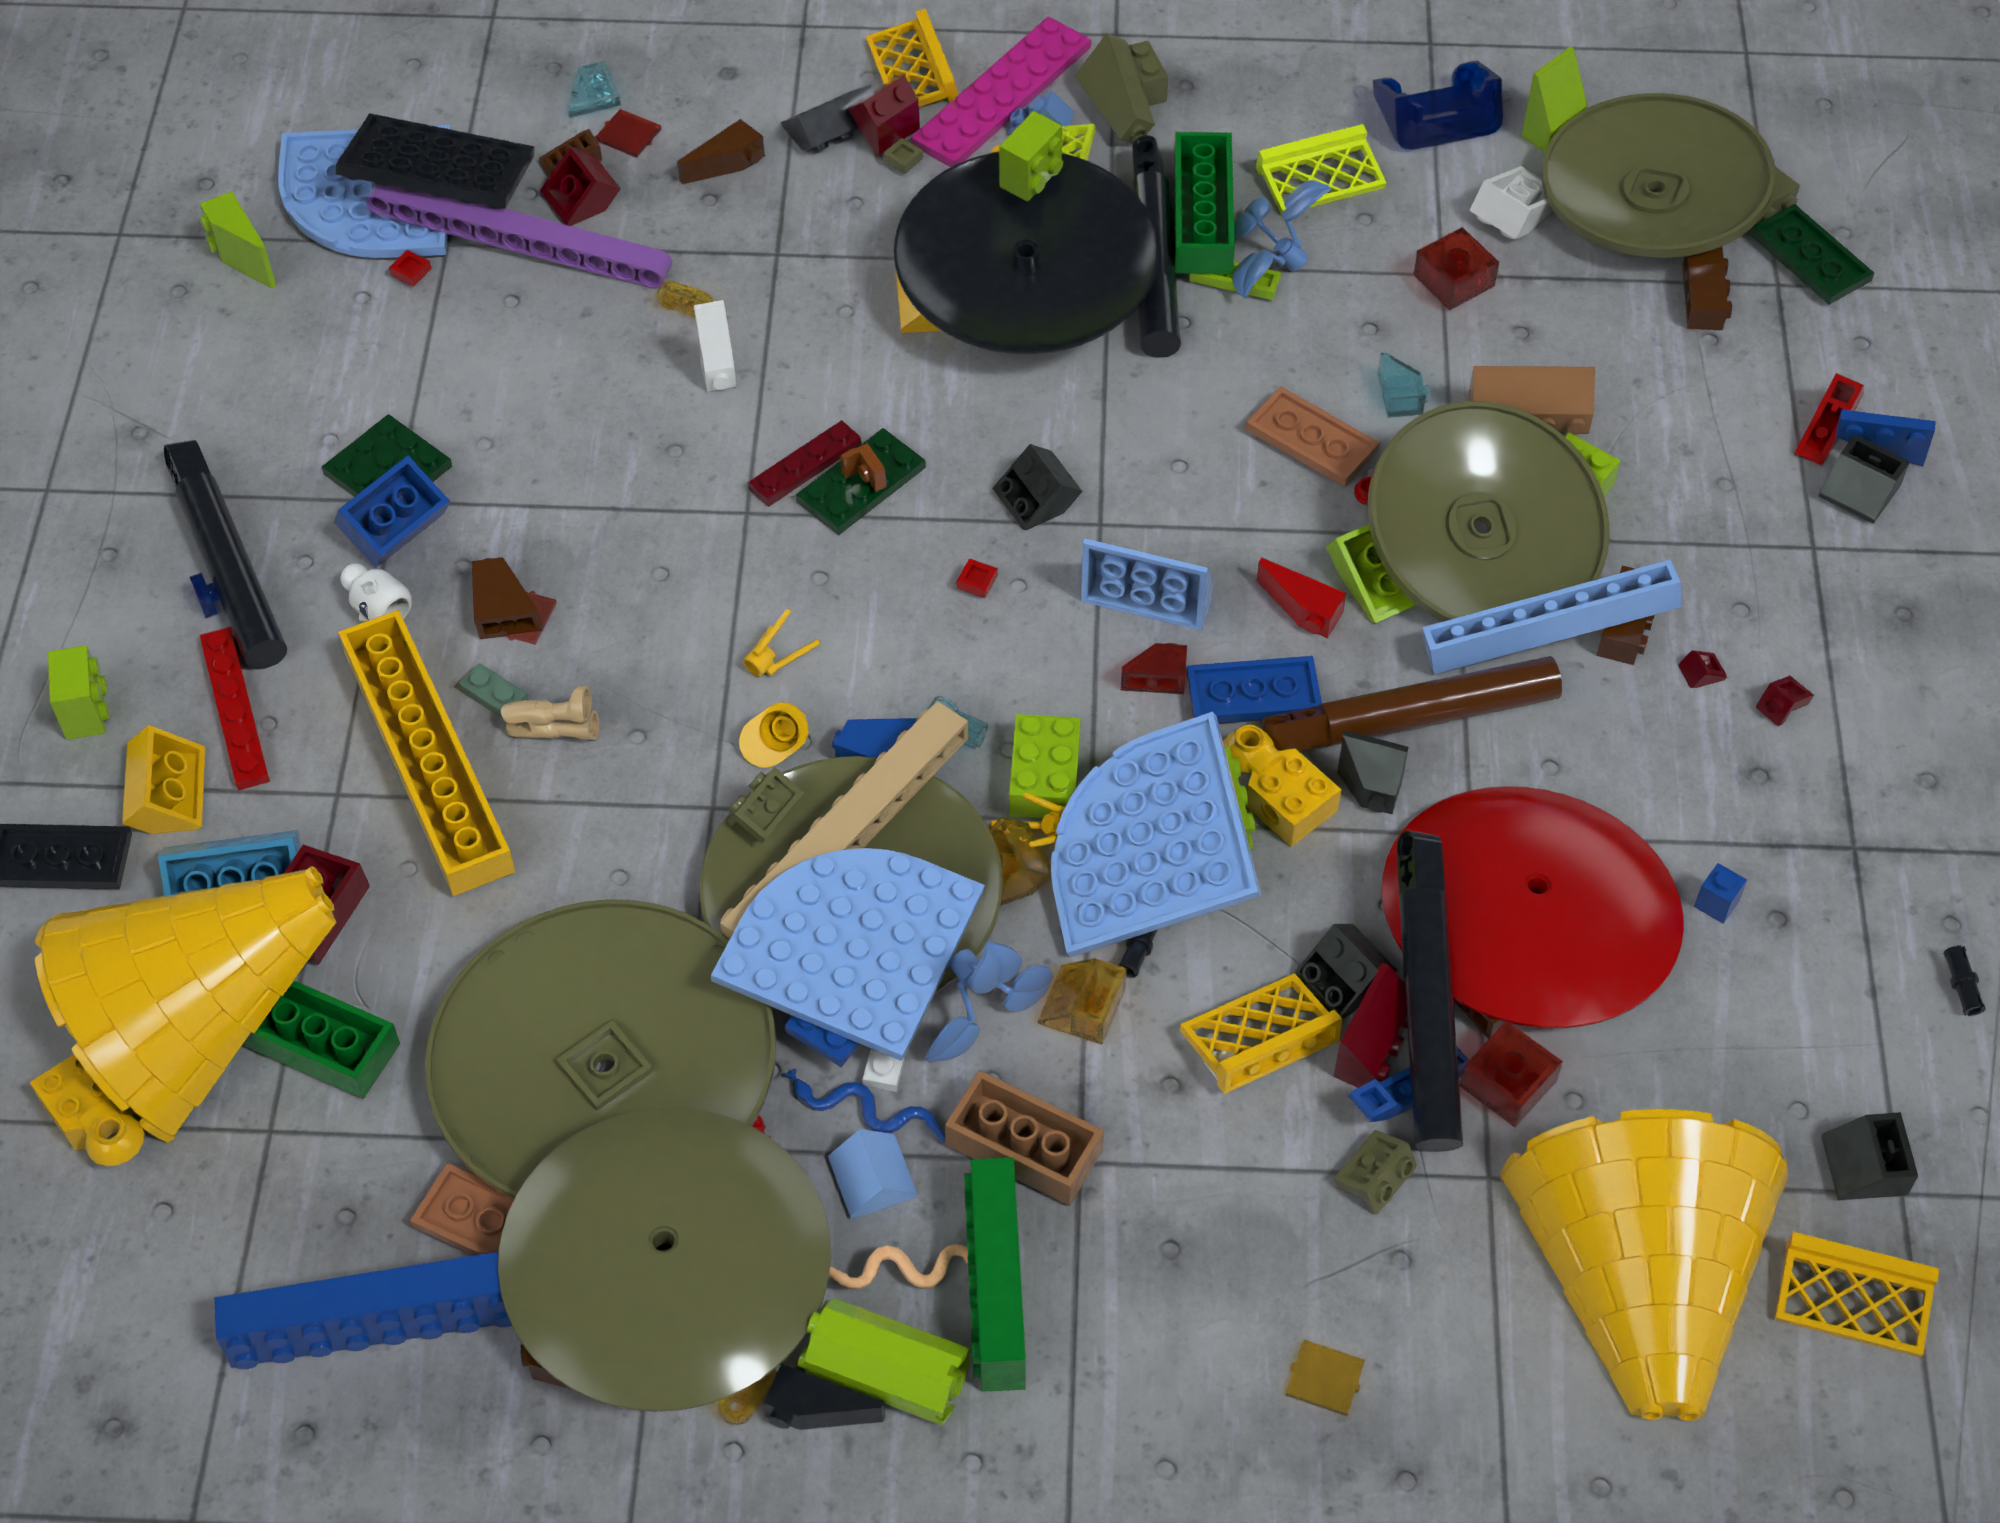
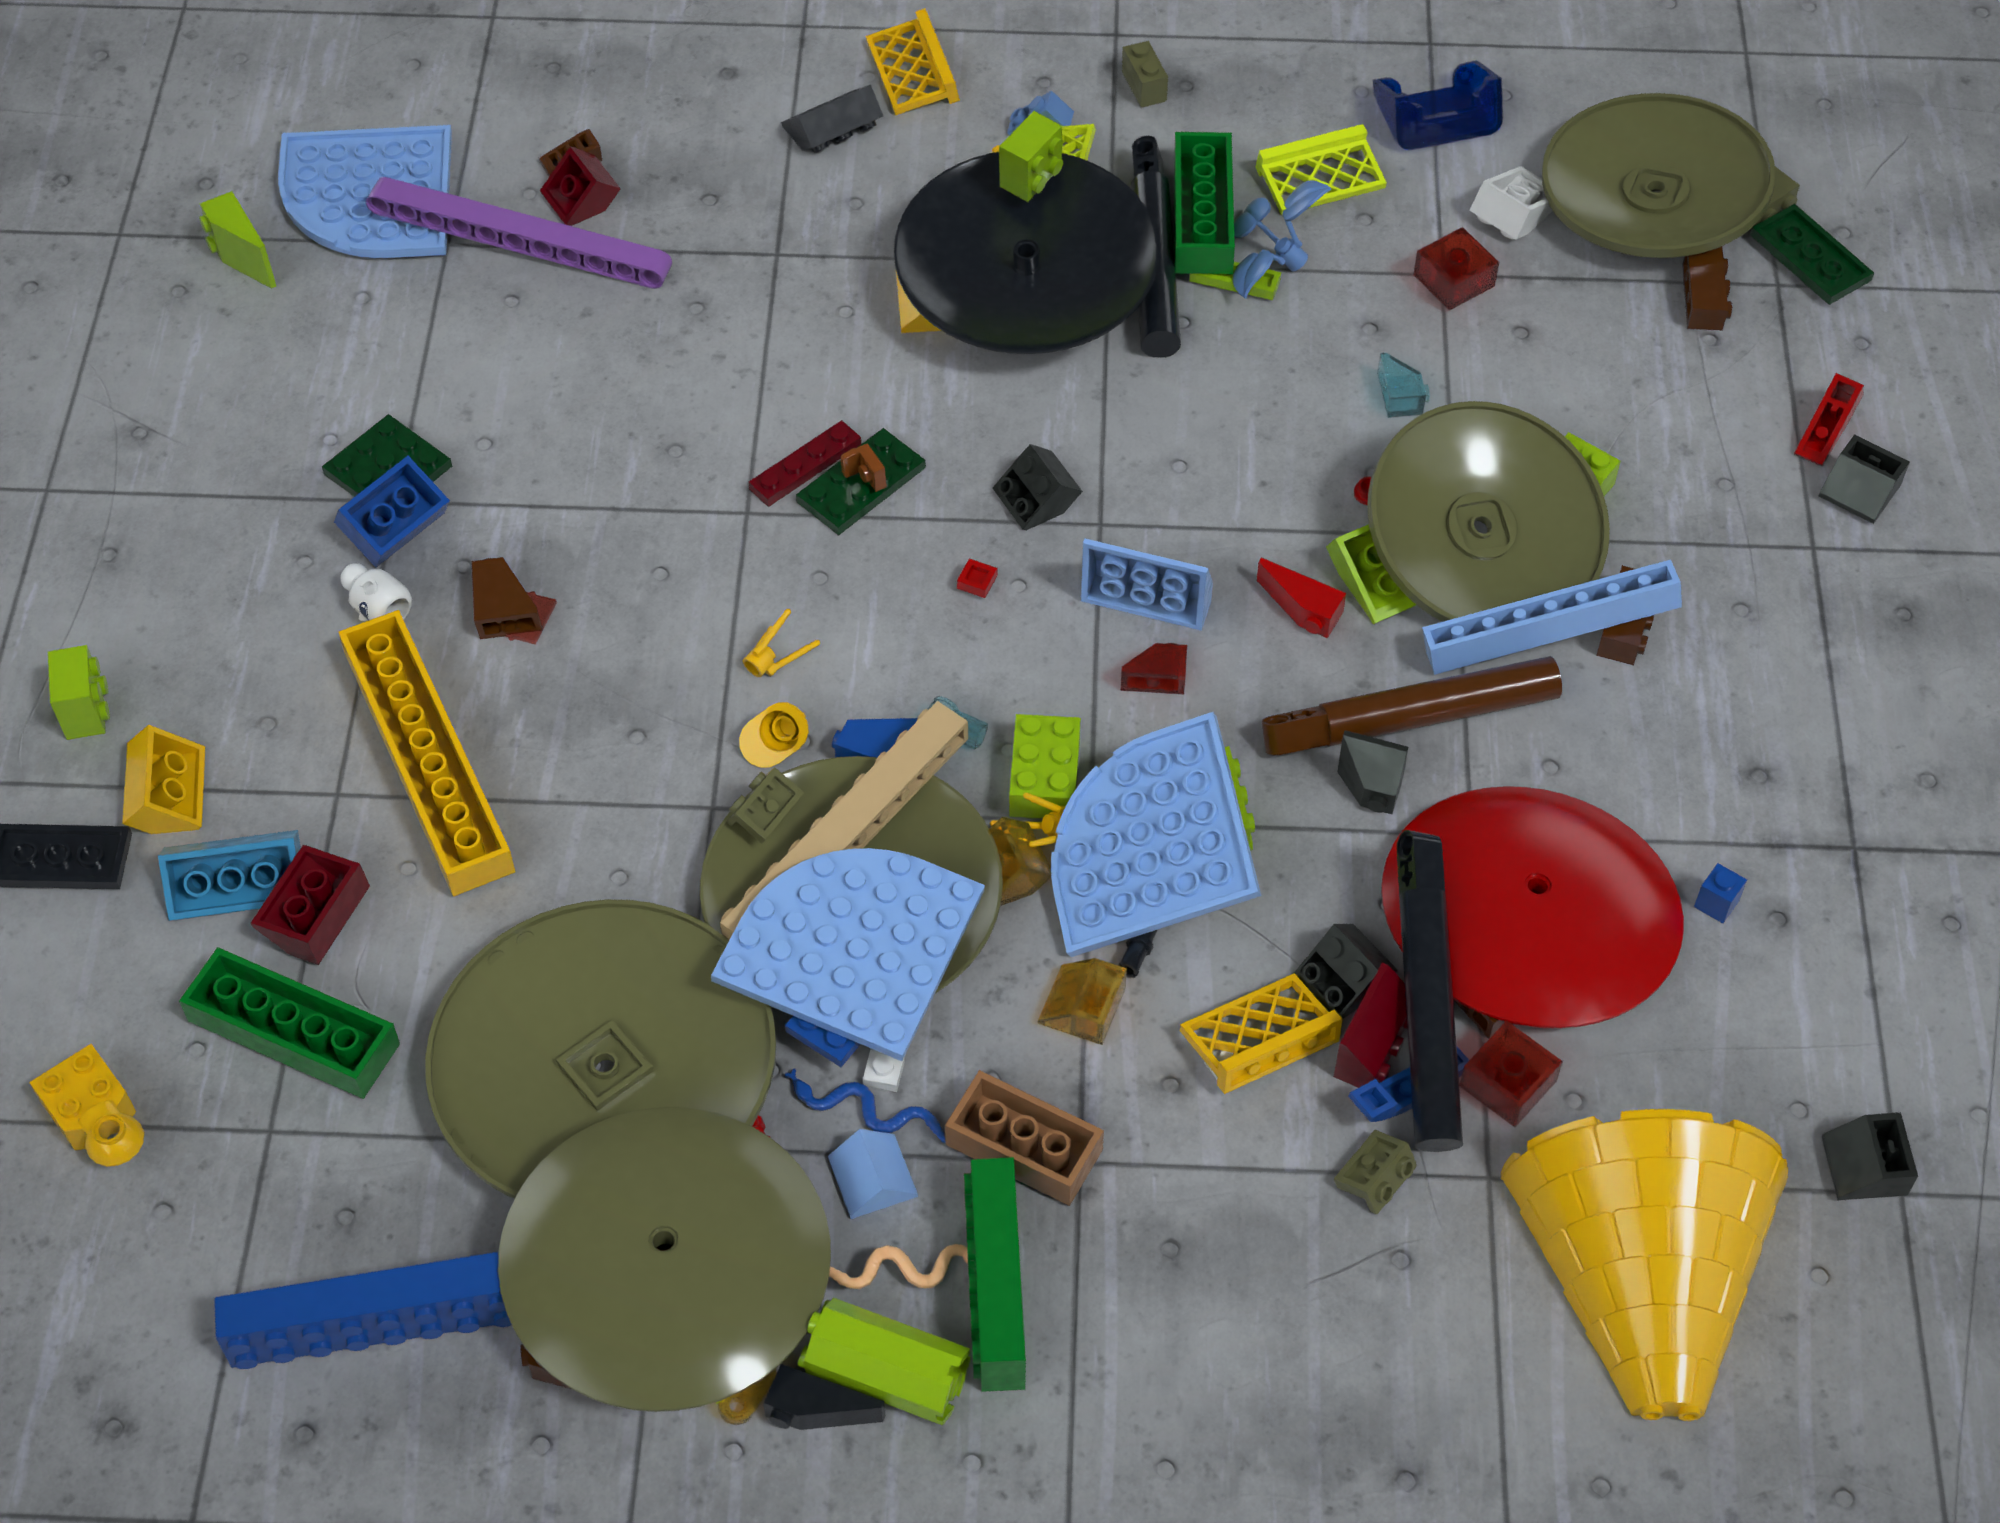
yellow cone [35,866,336,1143] -> none
black piece [164,440,287,669] -> none
clear blue plate [190,573,219,618] -> none
red plate [199,627,270,791] -> none
black plate [336,113,535,209] -> none
red plate [389,250,431,287] -> none
nougat plate [410,1163,514,1256] -> none
sand green plate [458,663,529,718] -> none
tan piece [501,685,600,741] -> none
clear light blue wing [567,61,621,118] -> none
clear red piece [595,109,661,158] -> none
clear yellow plate [657,280,714,318] -> none
reddish brown slope [677,119,765,184] -> none
white slope [694,300,737,392] -> none
dark red slope [848,75,920,157] -> none
olive plate [883,138,923,174] -> none
dark pink plate [911,16,1091,167] -> none
medium blue plant [924,941,1053,1061] -> none
olive slope [1075,33,1155,144] -> none
blue plate [1186,656,1322,723] -> none
yellow brick [1223,724,1342,847] -> none
nougat plate [1245,386,1380,487] -> none
clear yellow piece [1285,1339,1365,1416] -> none
medium nougat slope [1467,366,1595,435] -> none
lime slope [1521,47,1587,152] -> none
dark red slope [1678,650,1727,688] -> none
dark red bracket [1756,676,1814,726] -> none
yellow fence [1774,1232,1940,1358] -> none
blue wing [1836,409,1936,467] -> none
black pin [1944,945,1986,1016] -> none

